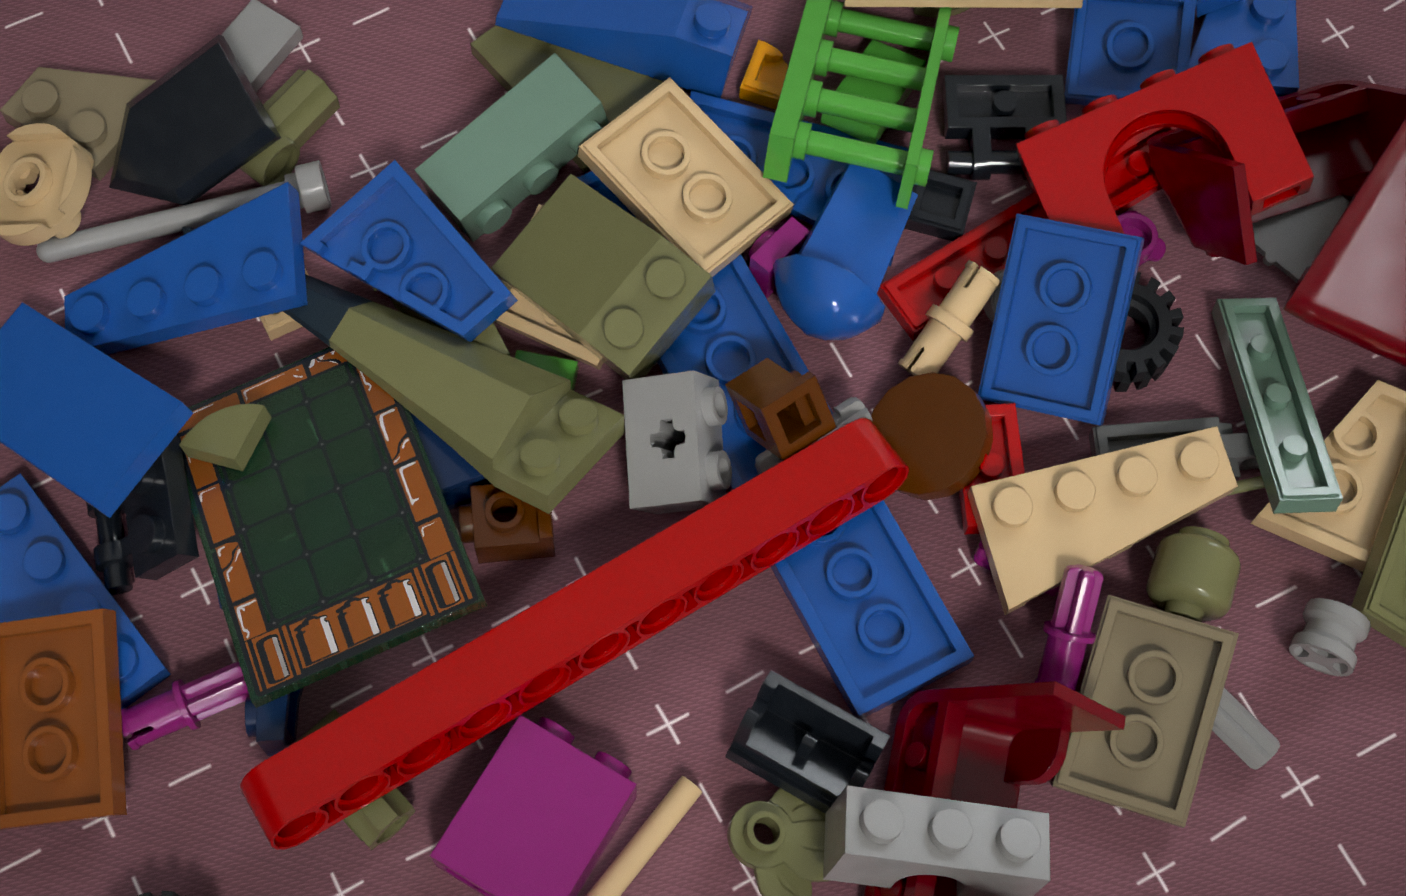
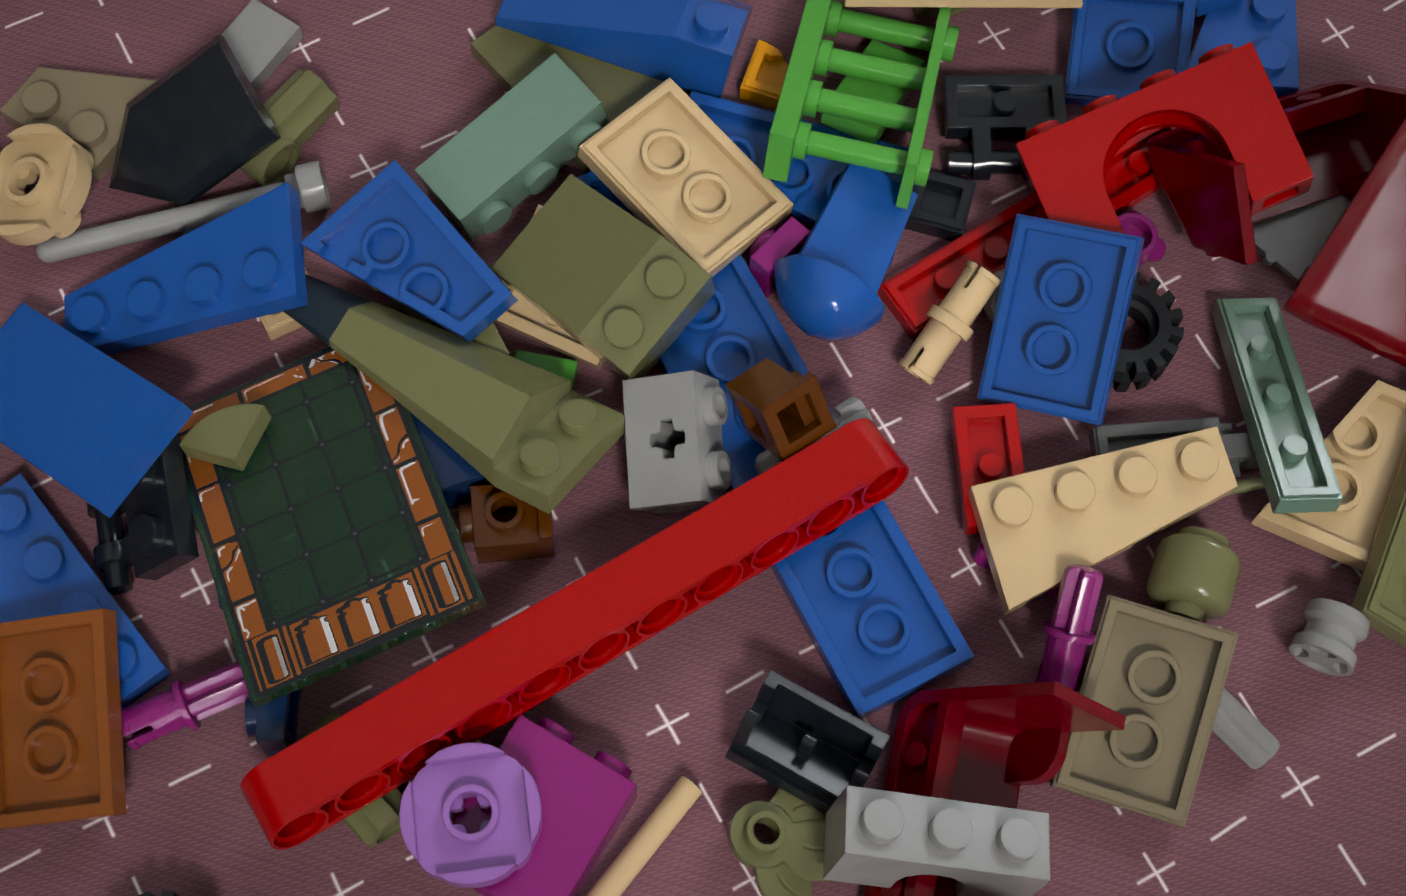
reddish brown tile [871,372,993,501] -> none
none -> medium lavender plate [399,742,543,888]

